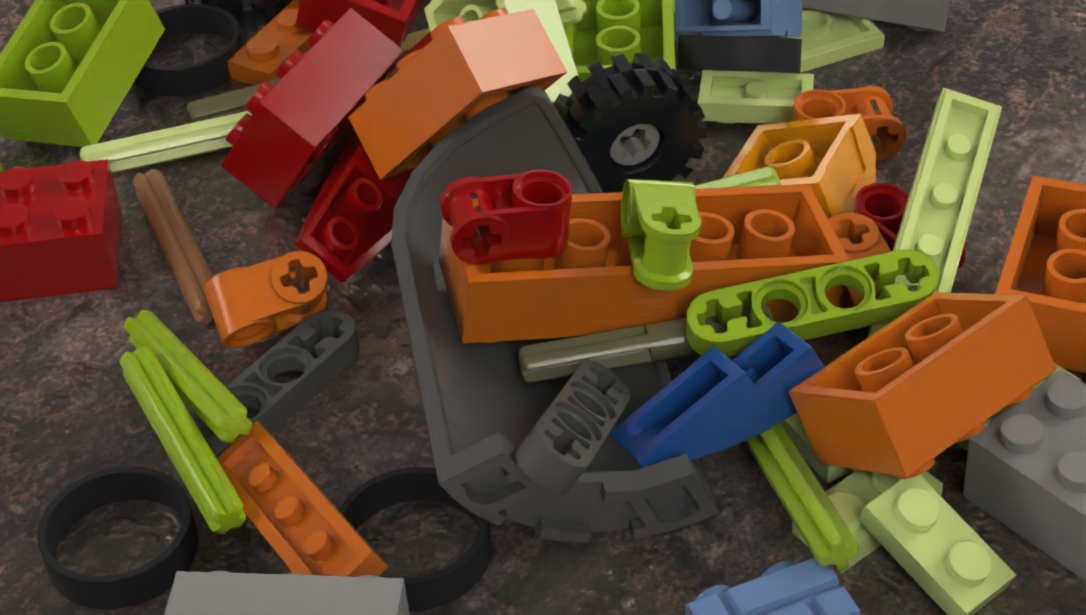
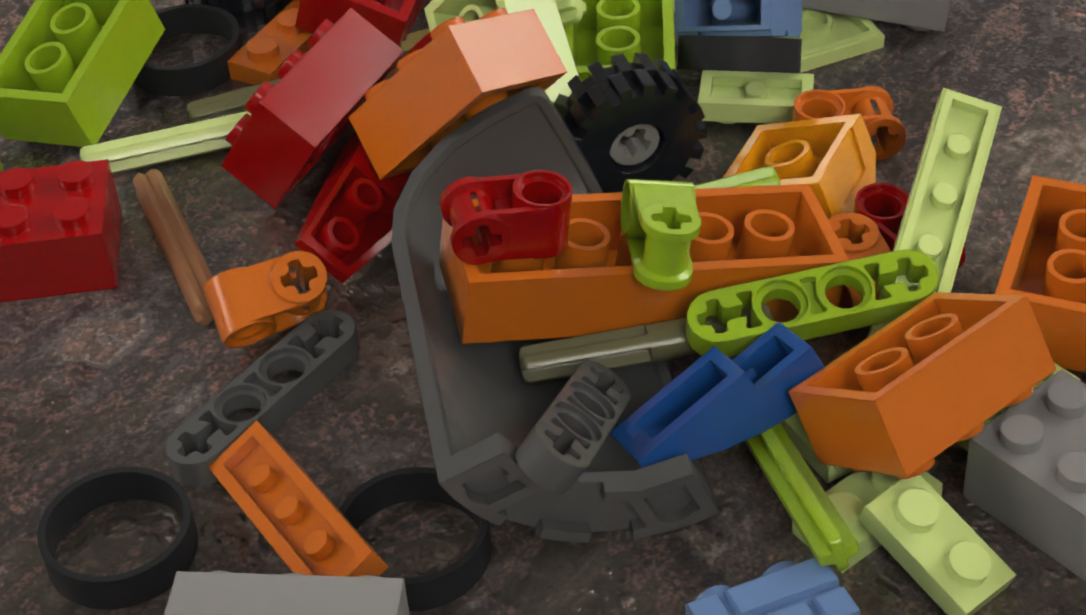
lime axle [119,346,246,534] -> none
lime axle [124,310,252,443] -> none

